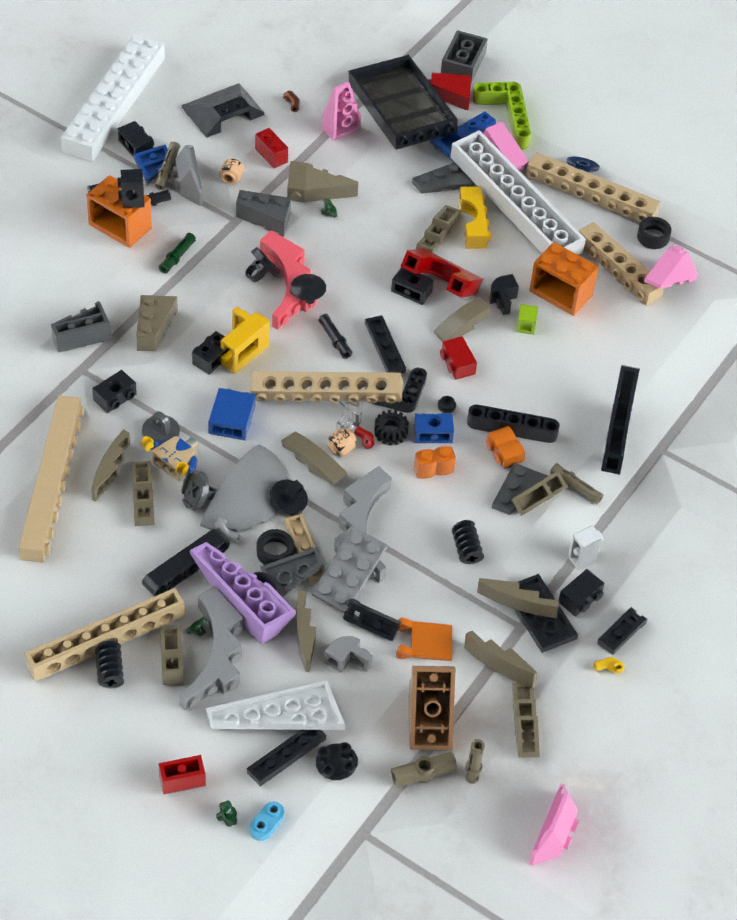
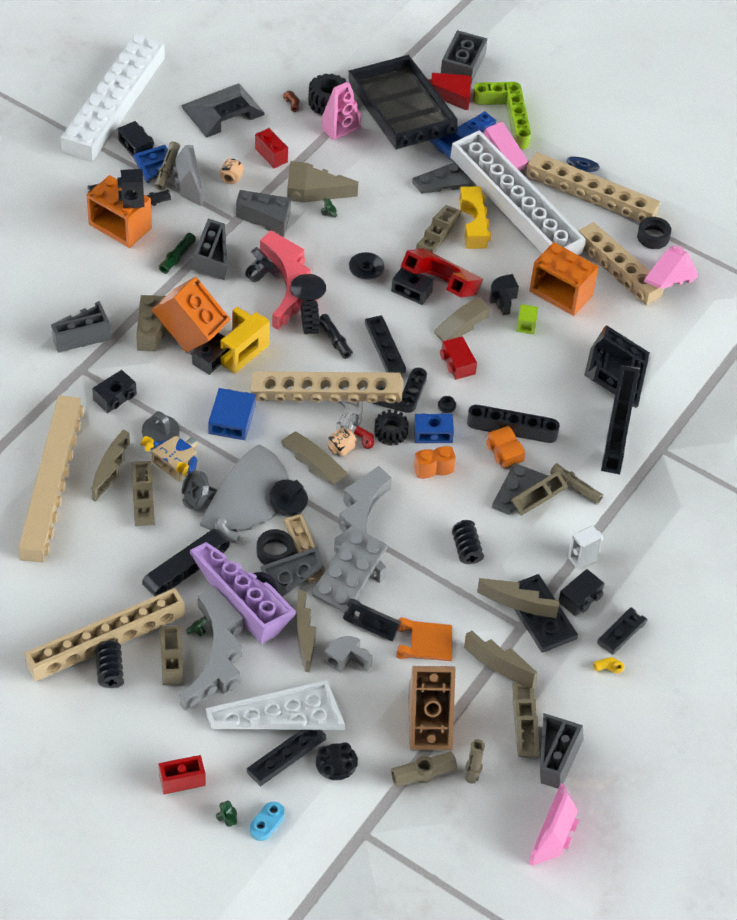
none -> orange container [152,277,231,353]
none -> dark grey wedge [191,218,228,280]
none -> black tyre [301,301,320,334]
none -> black tyre [308,73,348,116]
none -> black dish [349,252,384,280]
none -> dark grey wedge [540,713,584,789]
none -> black slope [584,325,650,408]

